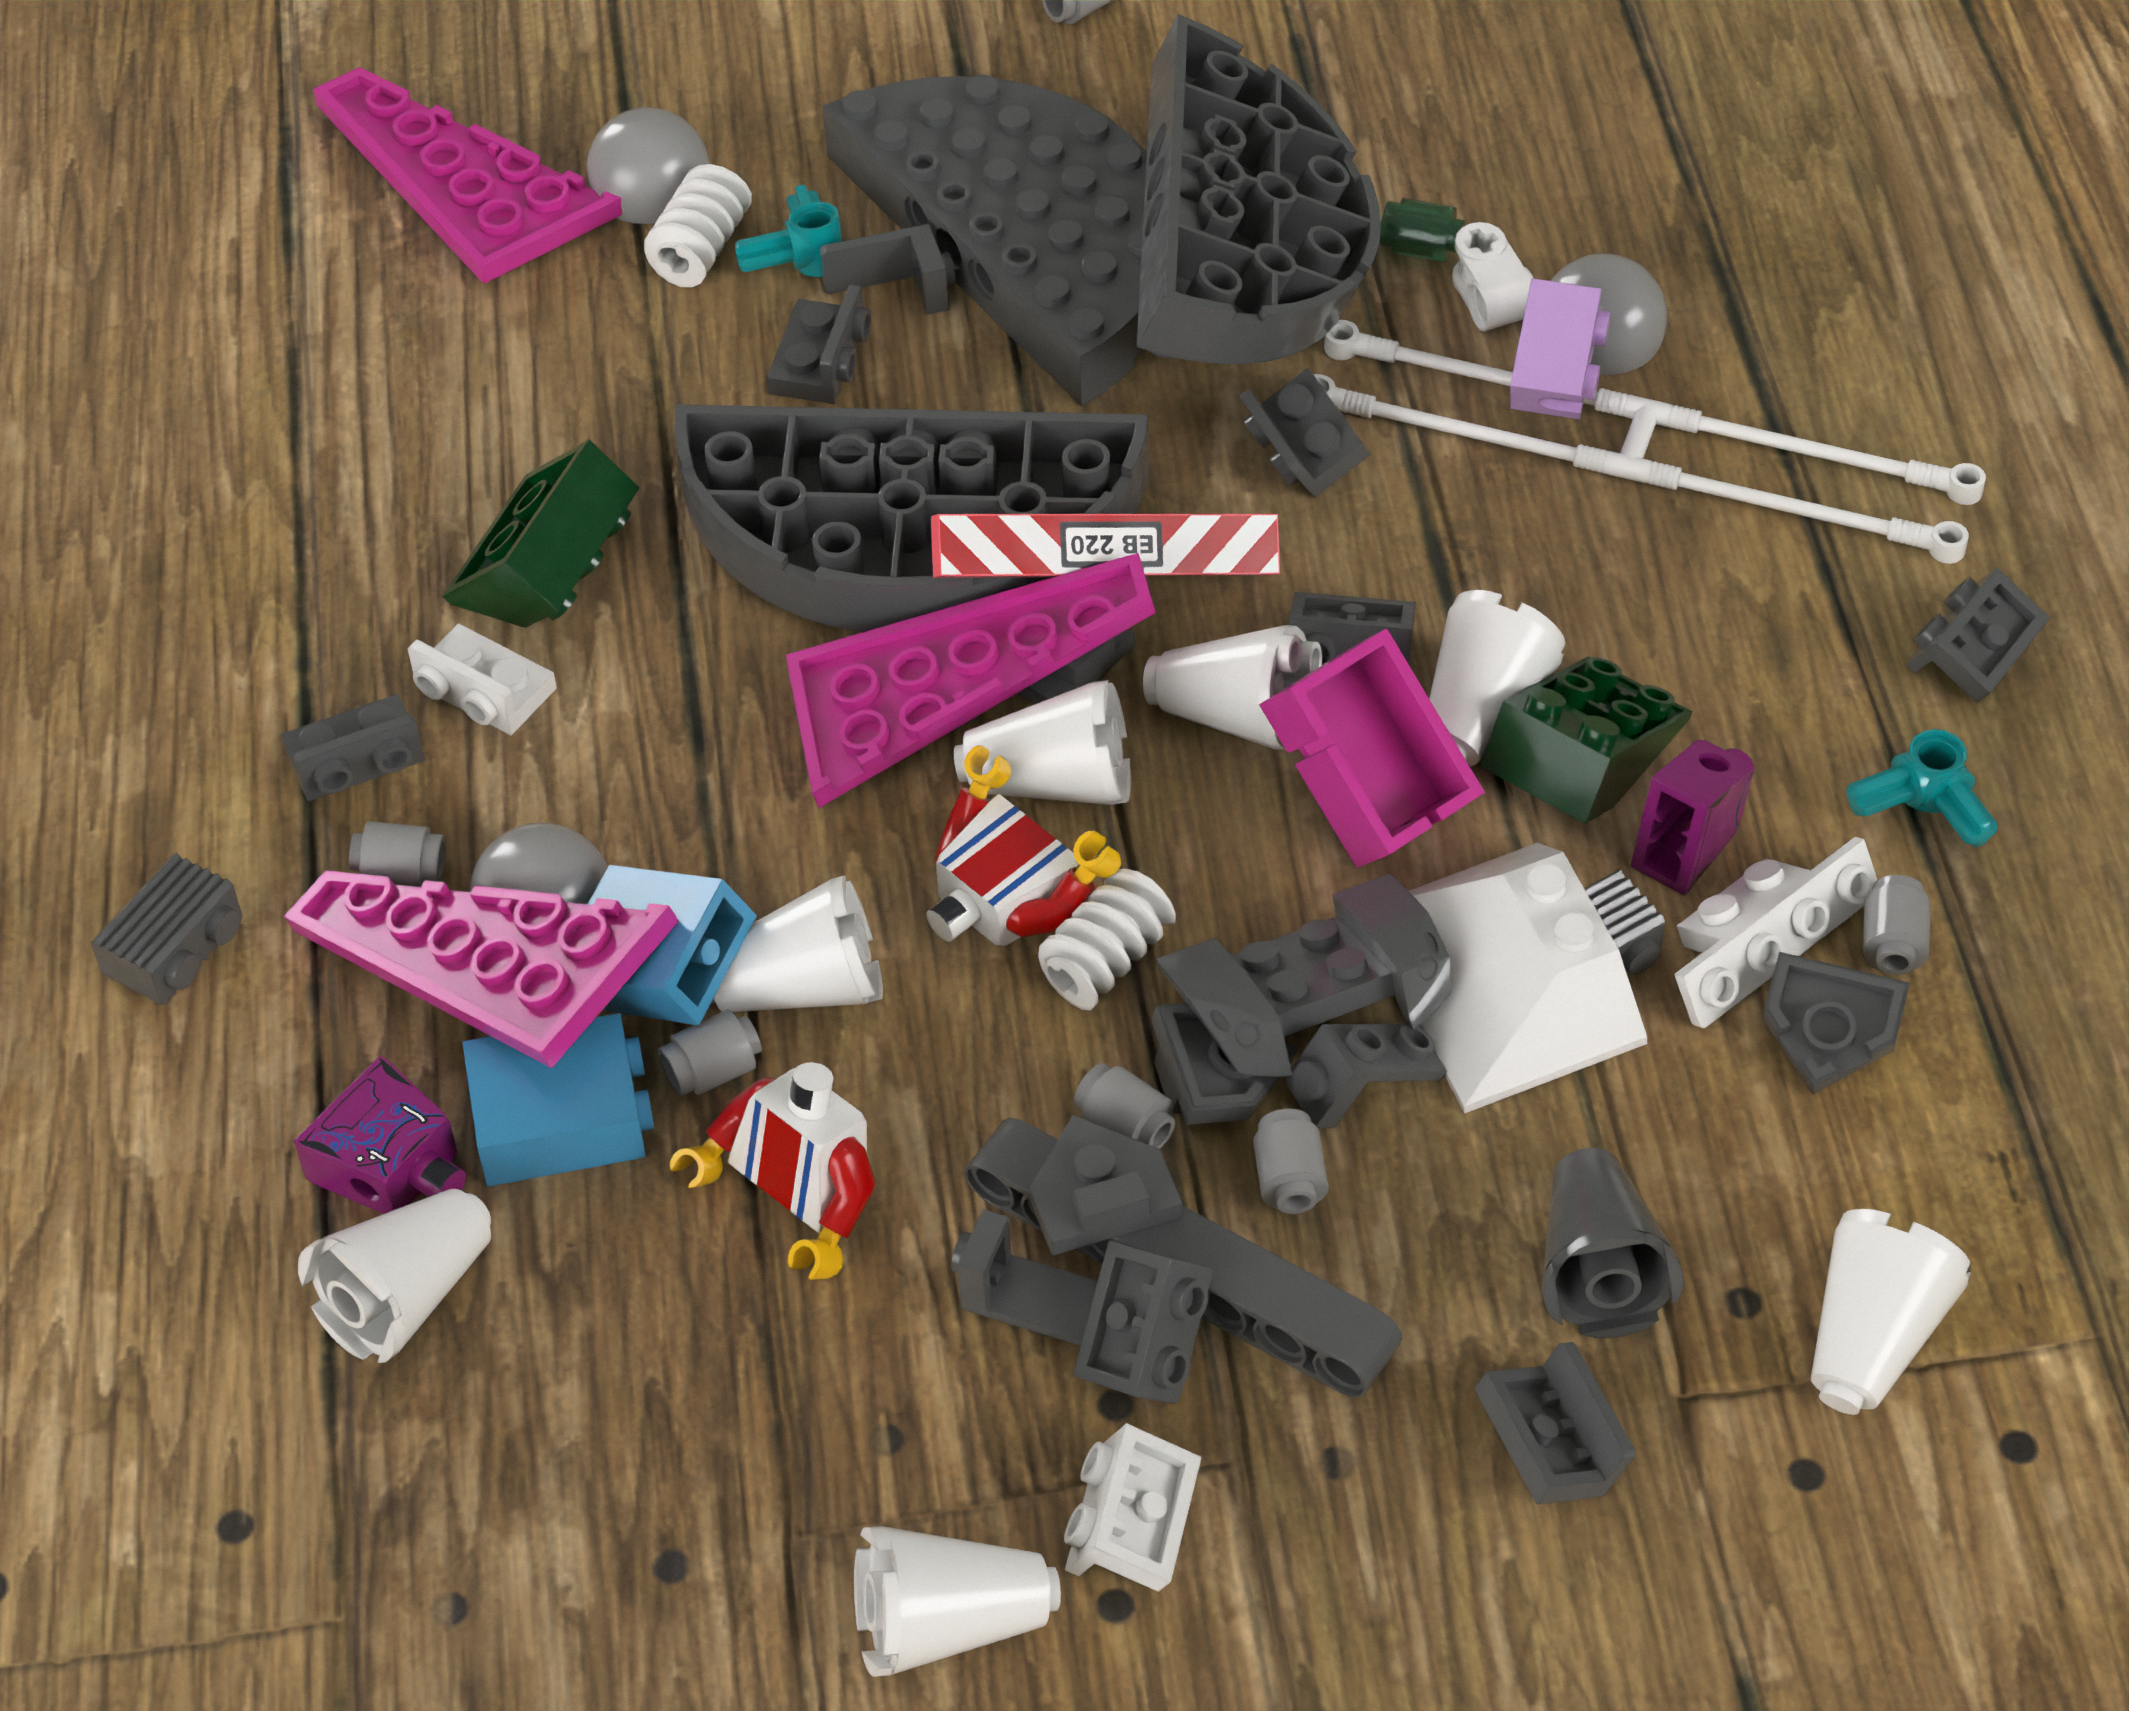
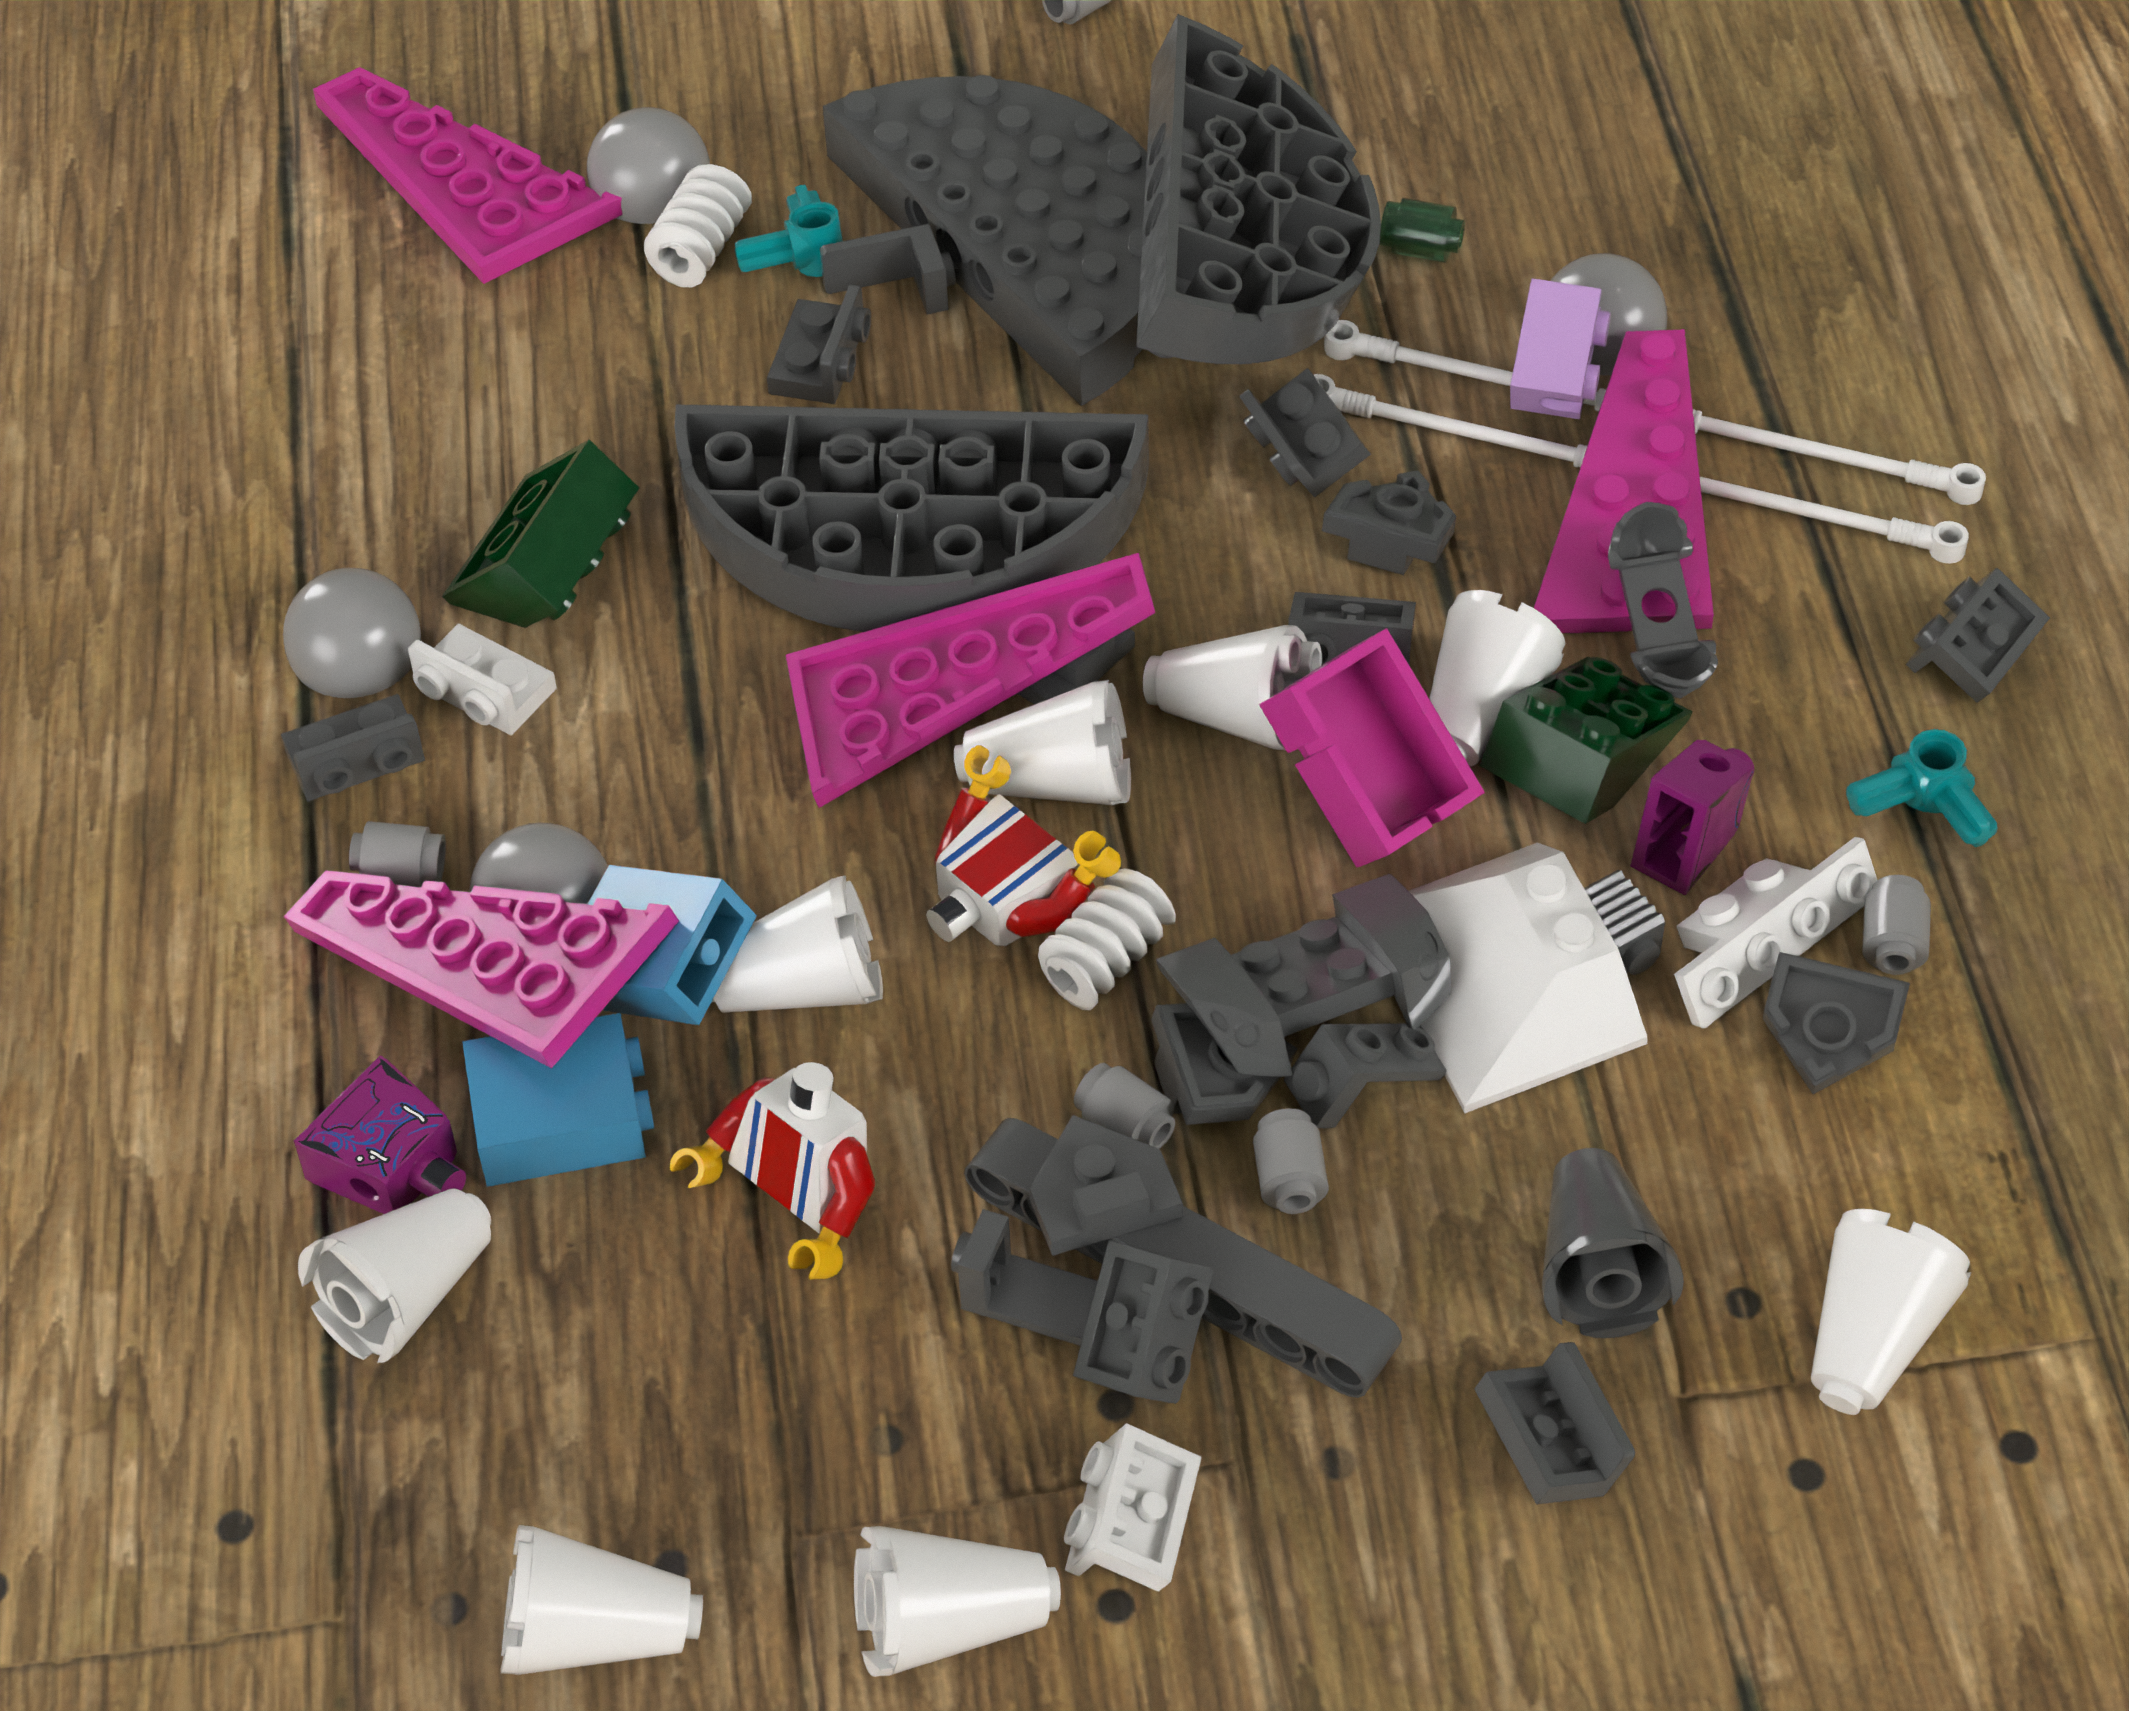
dark grey brick [91,853,243,1005] -> none
light grey brick [658,1009,762,1096] -> none
tile [931,514,1280,578] -> none
white piece [1452,222,1534,332] -> none
none -> light grey piece [283,567,421,698]
none -> white cone [501,1525,703,1675]
none -> dark grey plate [1322,470,1456,575]
none -> dark pink wing [1534,329,1714,633]
none -> dark grey piece [1608,502,1718,699]

